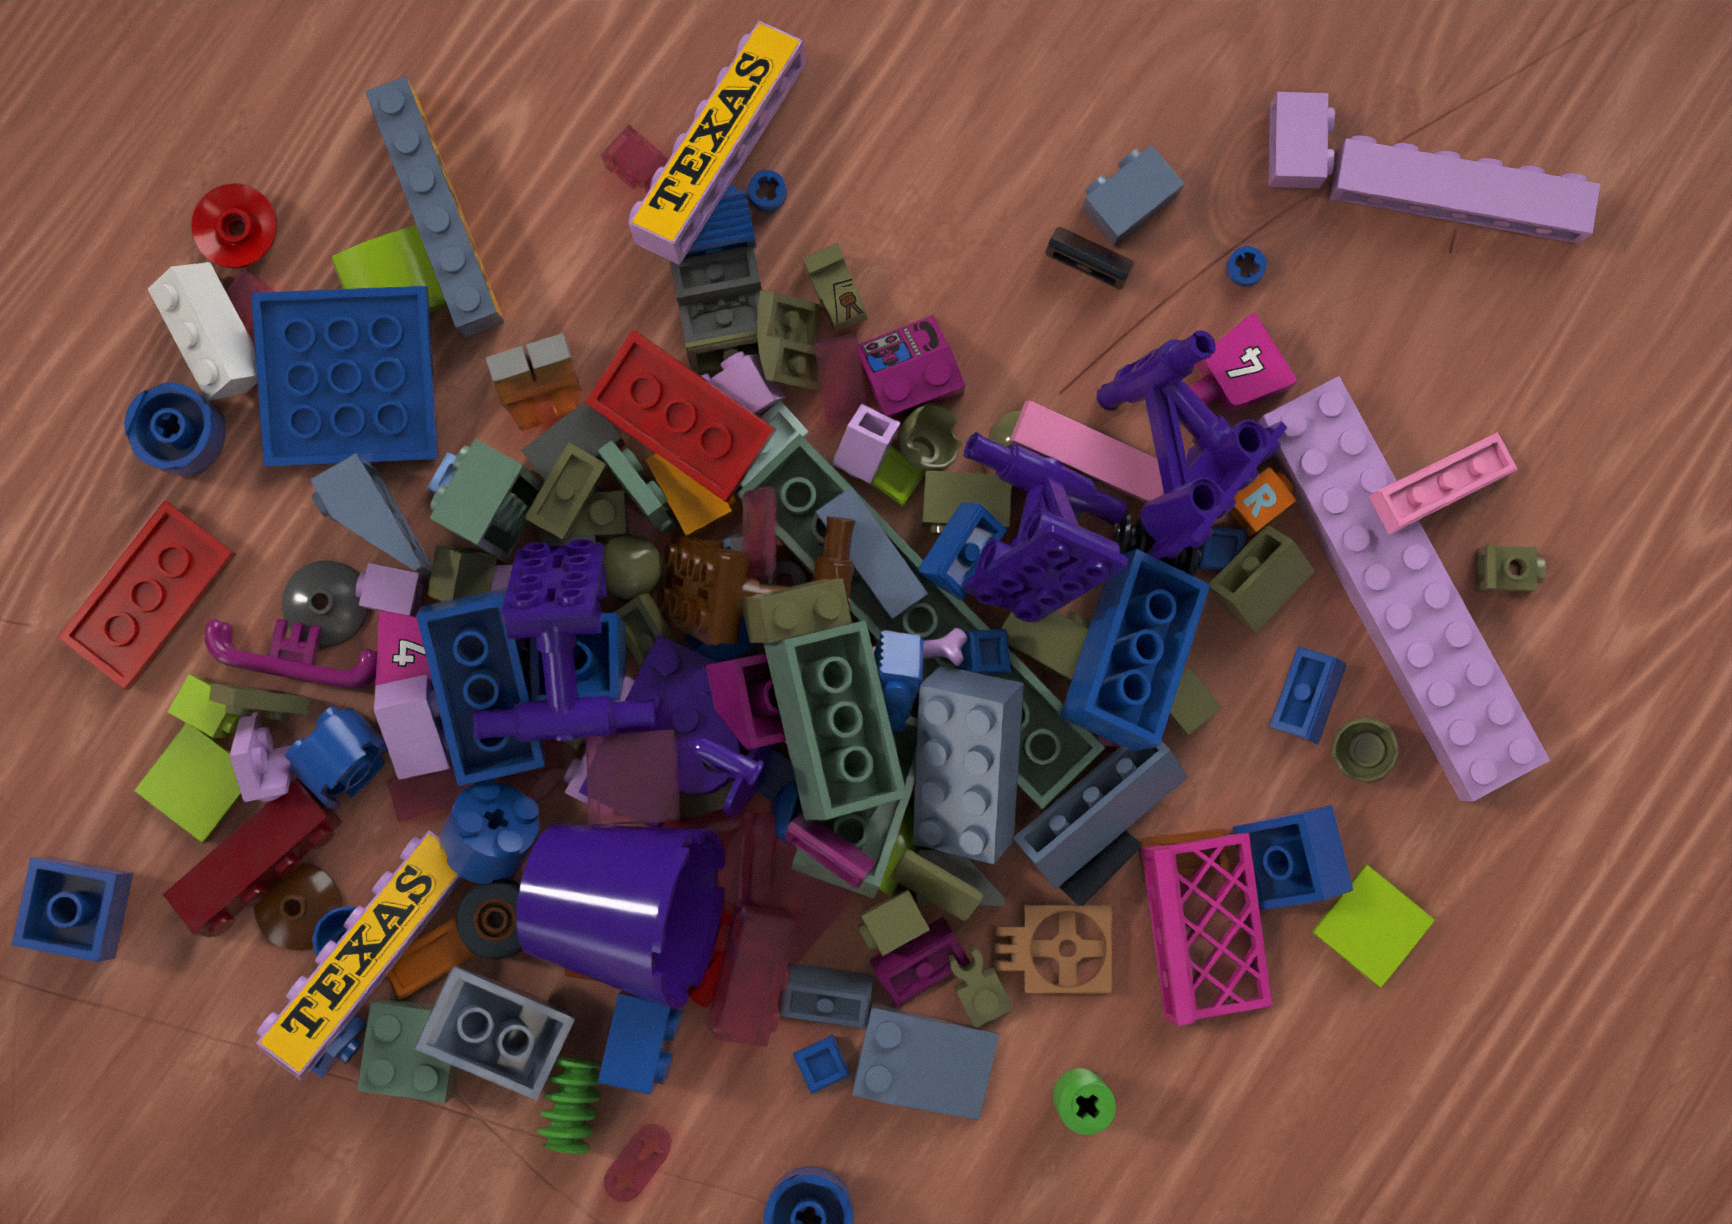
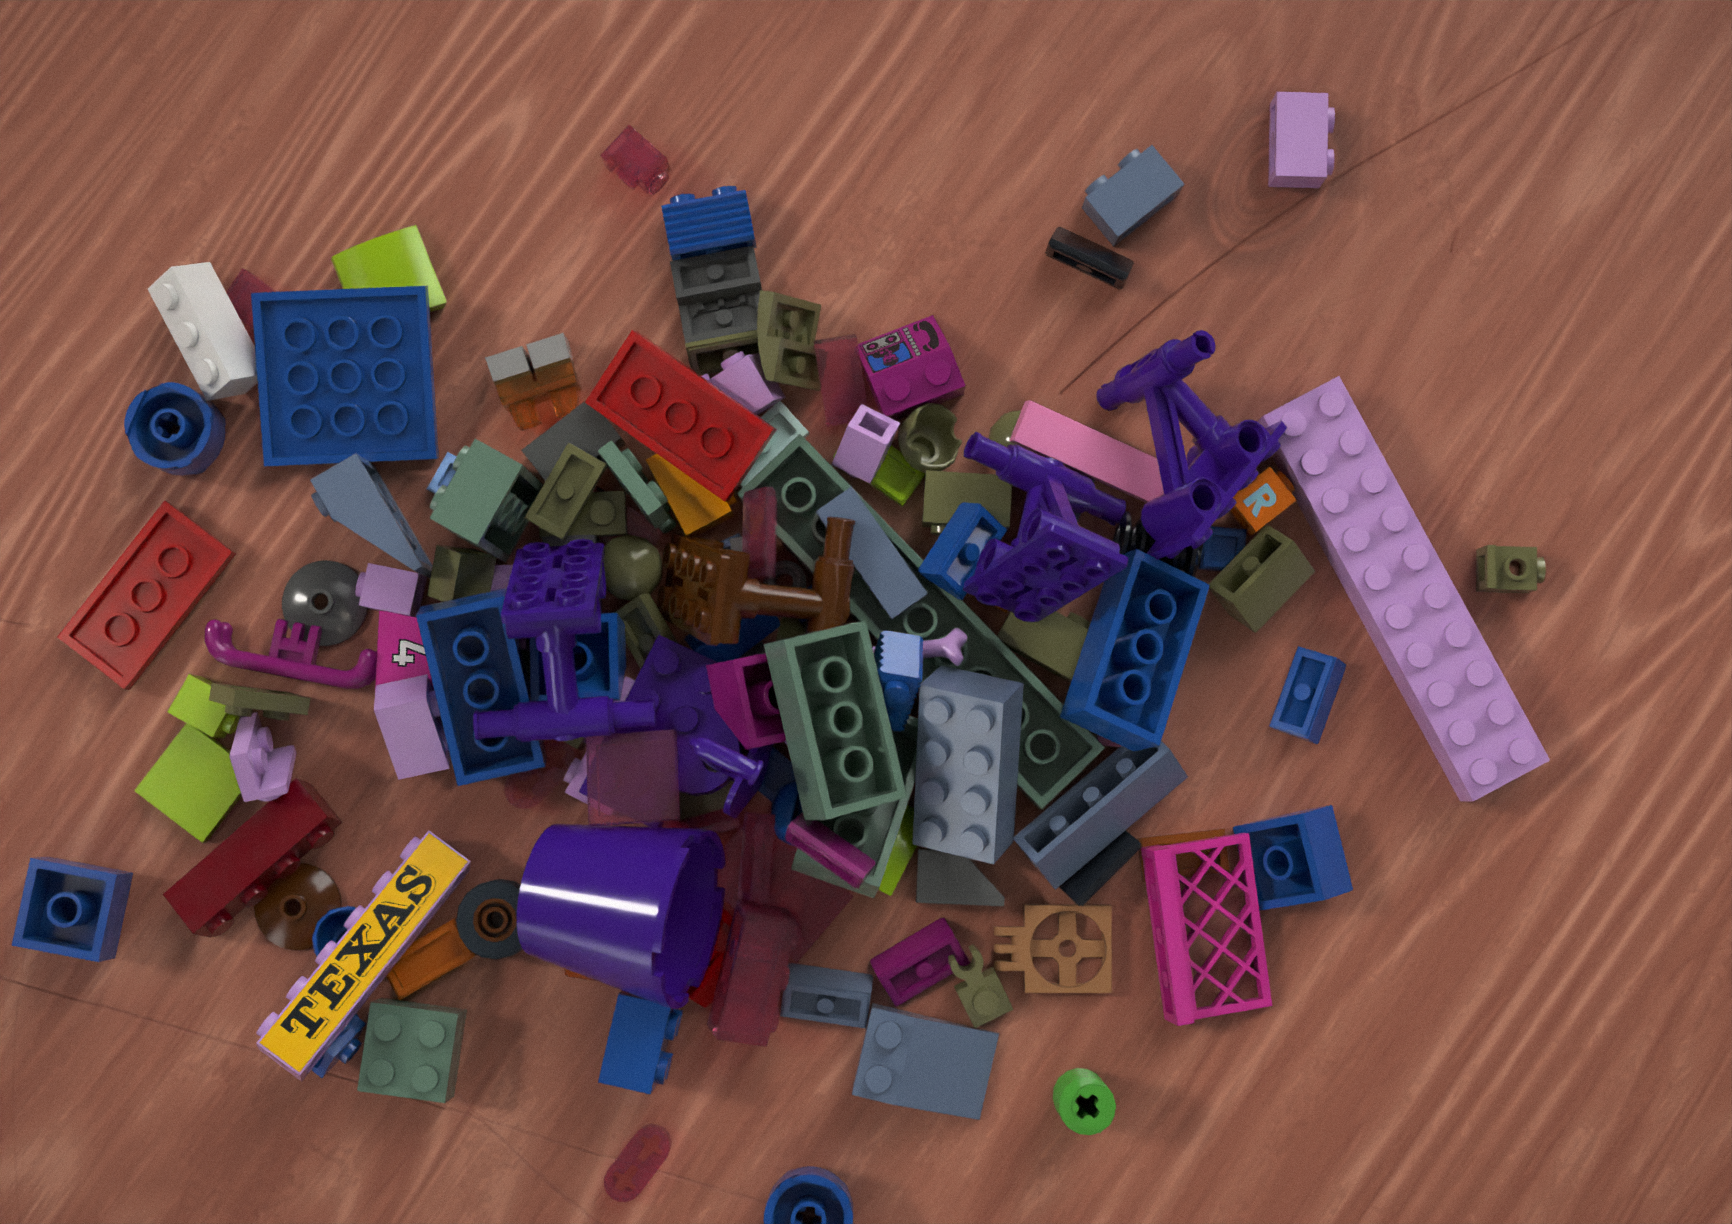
red dish [191,183,278,268] -> none
blue brick [285,706,389,808] -> none
sand blue brick [365,76,504,338] -> none
clear pink tile [386,759,474,822] -> none
sand blue slope [414,965,575,1100] -> none
blue brick [439,779,539,884] -> none
bright green piece [536,1056,602,1154] -> none
brick [628,21,806,265] -> none
olive brick [740,579,852,643] -> none
blue bush [748,170,787,212] -> none
blue tile [793,1034,851,1094] -> none
olive leg [803,242,868,333] -> none
olive brick [858,888,930,956] -> none
olive slope [891,849,984,921] -> none
blue slope [955,629,1011,675] -> none
olive brick [1168,667,1222,736] -> none
dark pink torso [1189,312,1298,413] -> none
blue bush [1226,246,1267,287] -> none
lime tile [1310,864,1435,988] -> none
lavender brick [1329,136,1600,244] -> none
olive hair [1331,716,1400,783] -> none
bright pink tile [1369,432,1518,535] -> none

